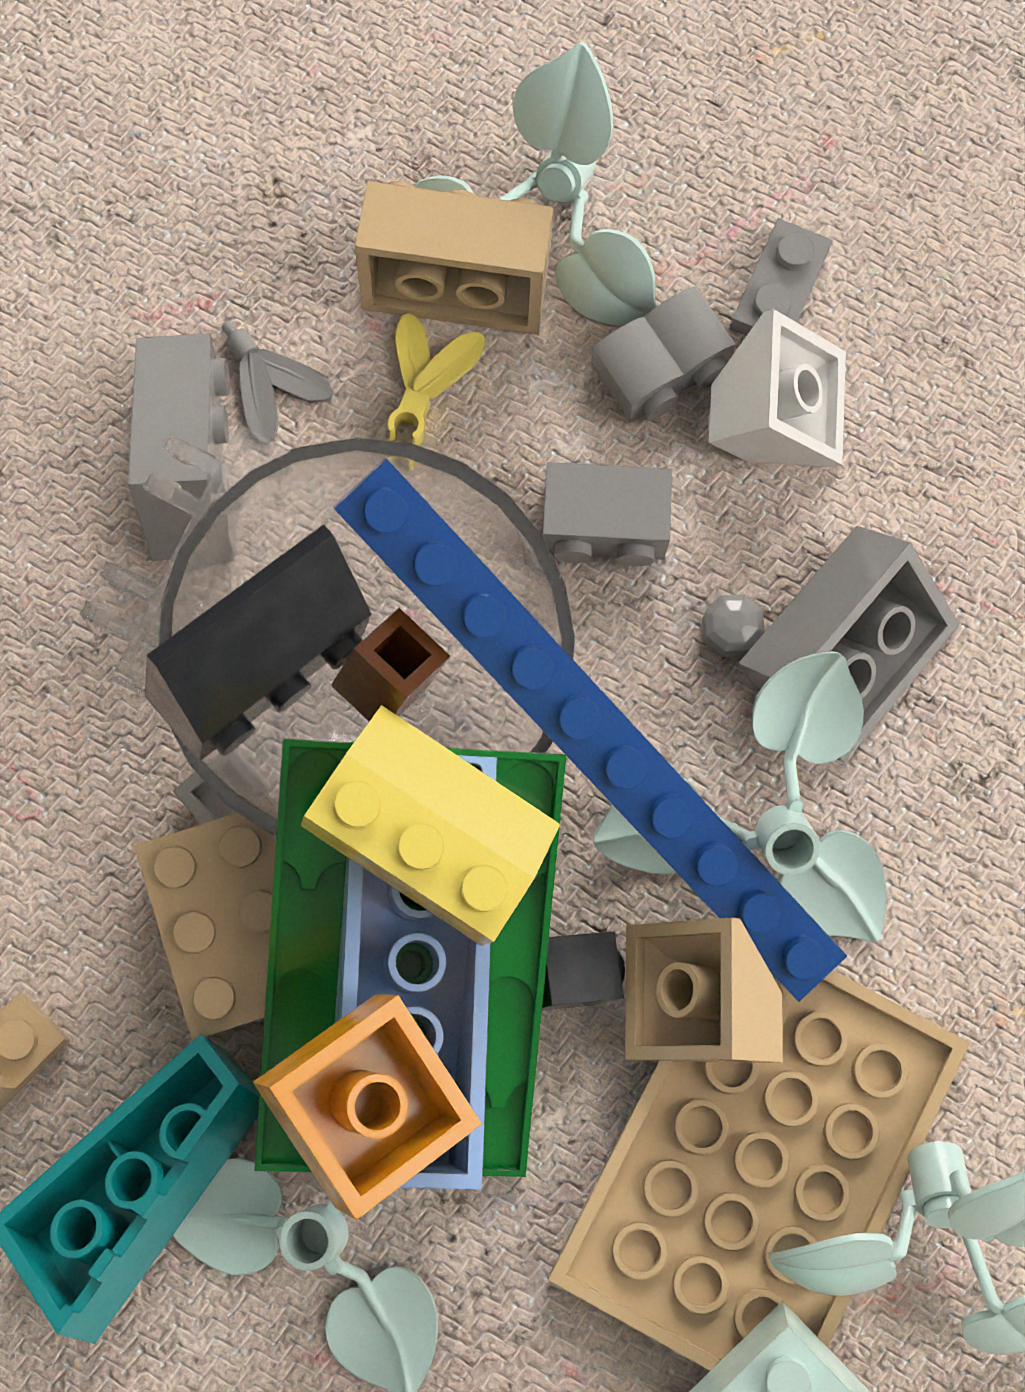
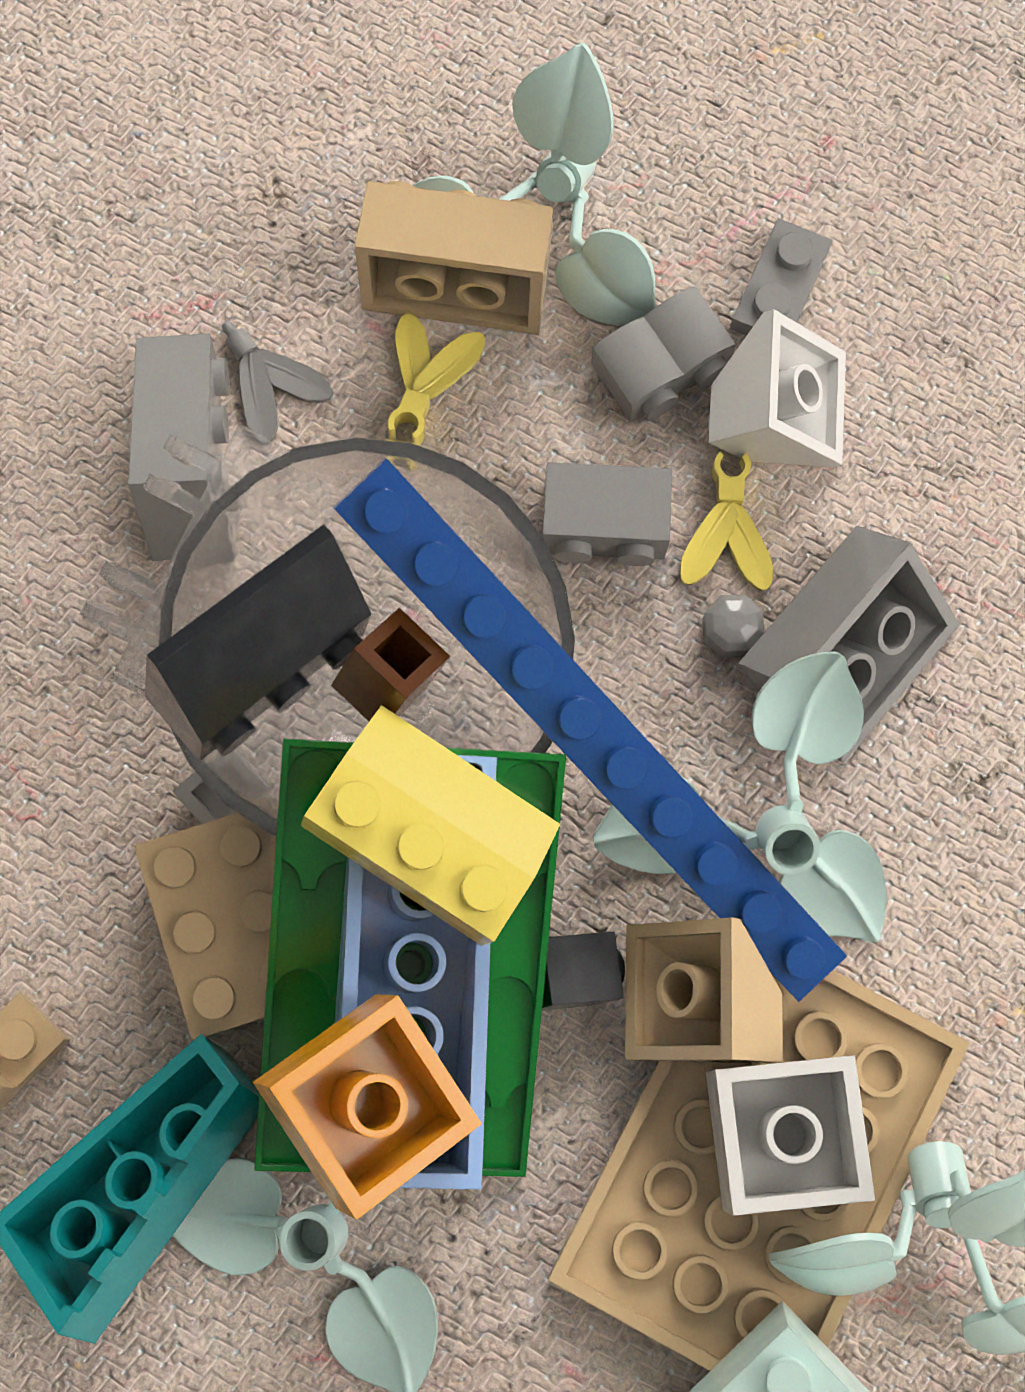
none -> light yellow piece [680,451,773,591]
none -> white brick [706,1055,875,1216]

